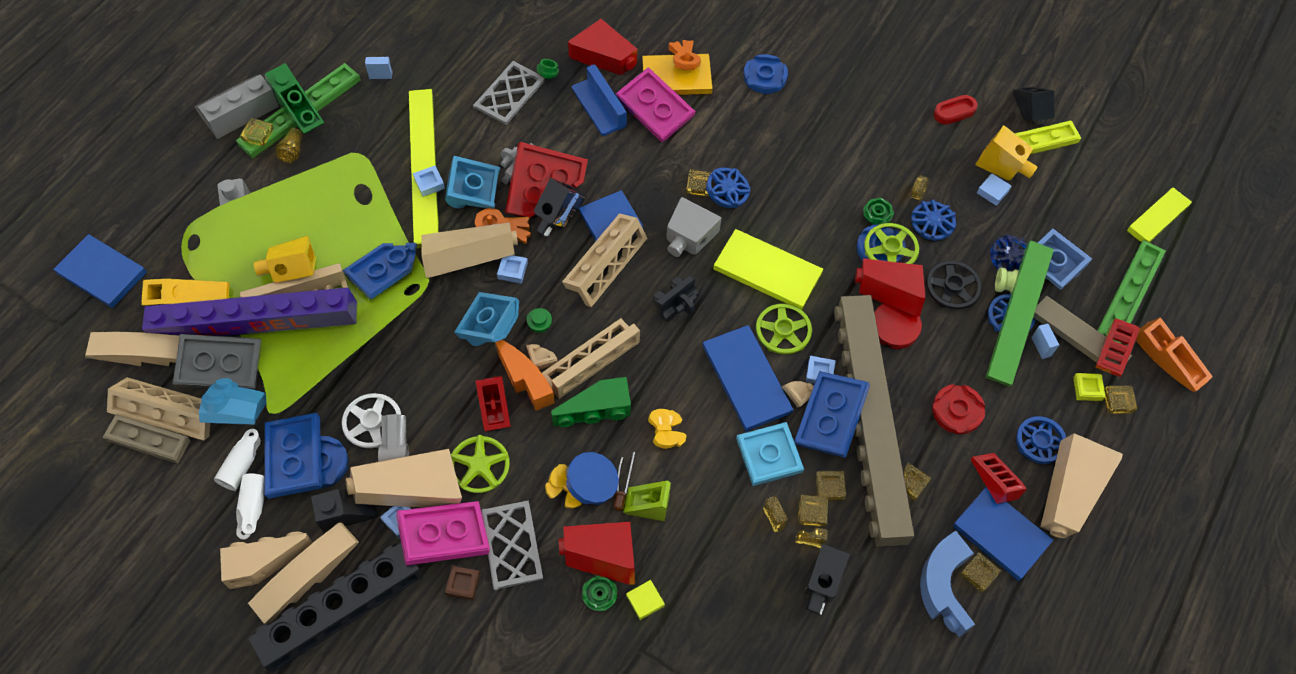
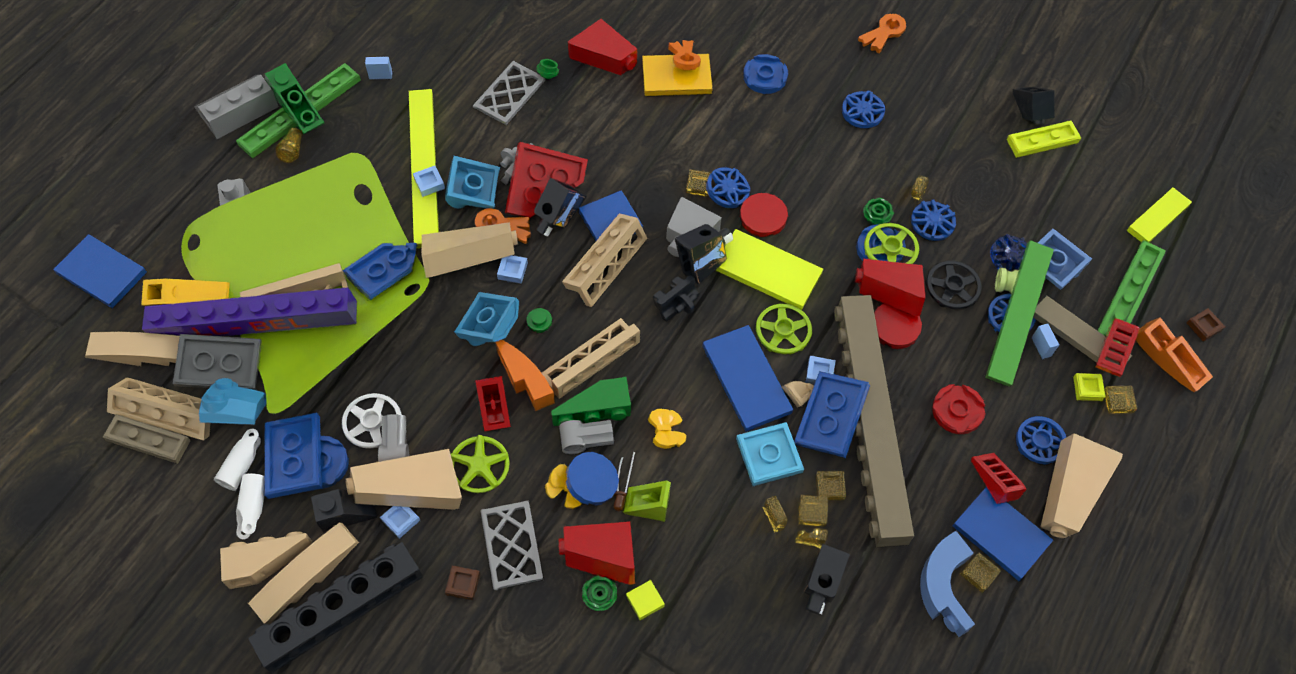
clear yellow tile [240,118,274,146] -> none
yellow torso [254,236,316,283] -> none
dark pink tile [396,501,490,565] -> none
tan tile [526,344,558,369] -> none
blue panel [572,64,627,136] -> none
dark pink tile [615,67,696,143] -> none
clear yellow tile [903,463,931,501] -> none
red tile [933,95,978,125] -> none
yellow torso [975,125,1037,180] -> none
light blue tile [977,174,1011,206] -> none
none -> light grey piece [559,420,614,454]
none -> black torso [675,224,733,284]
none -> red tile [740,193,788,237]
none -> blue wheel [842,91,885,128]
none -> orange piece [858,14,906,53]
none -> reddish brown tile [1187,308,1225,342]

